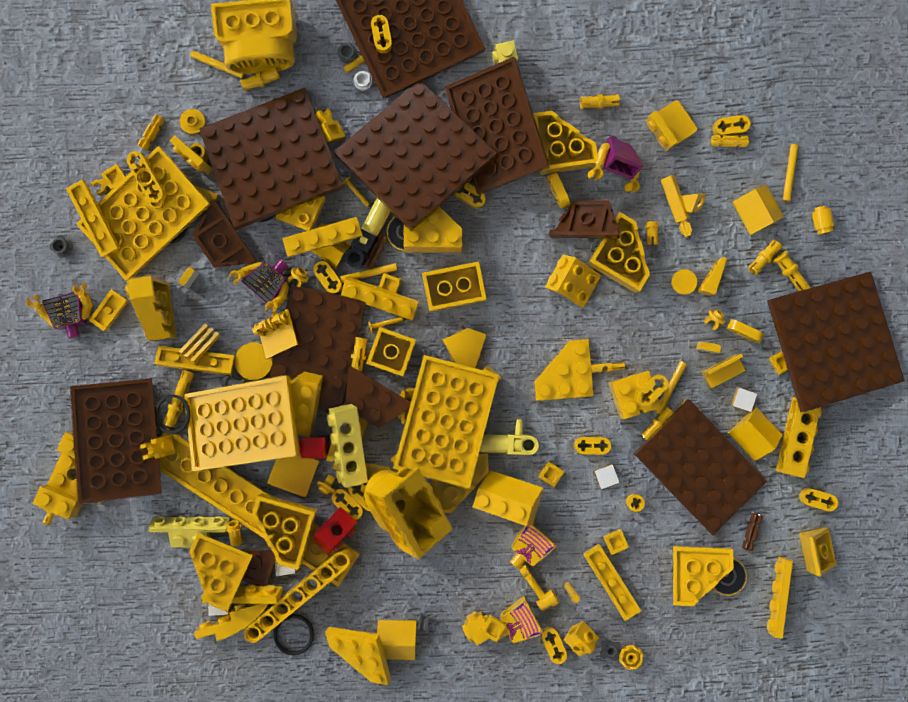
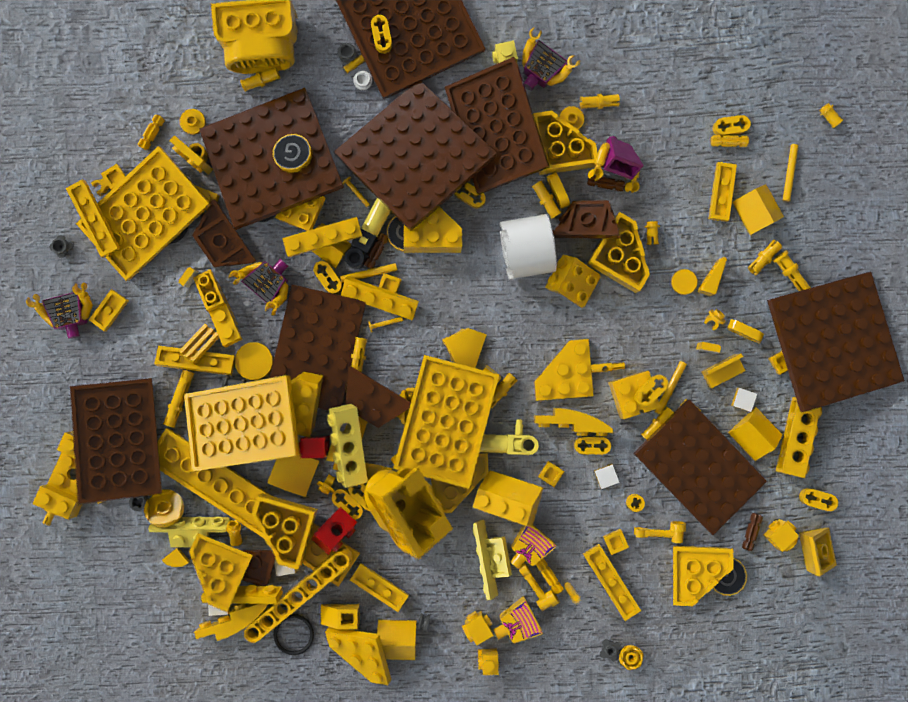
yellow brick [125,276,177,342] -> none
yellow beam [127,151,166,204] -> none
yellow plate [140,435,176,459] -> none
black piece [155,395,190,434] -> none
yellow bar [190,50,245,79] -> none
yellow hinge [252,309,298,359] -> none
yellow plate [288,267,309,287] -> none
yellow plate [316,109,346,143] -> none
yellow brick [366,327,417,377] -> none
yellow brick [422,261,487,313] -> none
yellow tile [480,614,507,643] -> none
yellow beam [541,626,567,664] -> none
yellow brick [563,621,599,657] -> none
yellow bracket [645,100,697,152] -> none
yellow piece [661,175,706,238] -> none
yellow plate [767,556,793,639] -> none
yellow brick [811,205,835,235] -> none
none -> dark grey bush [129,496,149,511]
none -> yellow tile [144,489,185,527]
none -> yellow tile [162,547,190,567]
none -> yellow slope [193,269,243,348]
none -> black tile [273,134,312,173]
none -> yellow slope [321,604,360,629]
none -> yellow plate [350,563,409,612]
none -> light yellow bracket [473,520,512,600]
none -> yellow brick [478,648,499,675]
none -> yellow pin [491,373,518,409]
none -> white brick [499,214,556,280]
none -> torso [522,27,580,91]
none -> yellow pin [532,180,561,219]
none -> yellow slope [534,408,613,436]
none -> yellow axle [536,558,563,594]
none -> yellow piece [559,106,584,130]
none -> reddish brown axle [587,175,625,191]
none -> yellow brick [634,521,686,543]
none -> yellow plate [708,162,737,222]
none -> yellow brick [763,519,799,552]
none -> yellow pin [819,103,843,128]

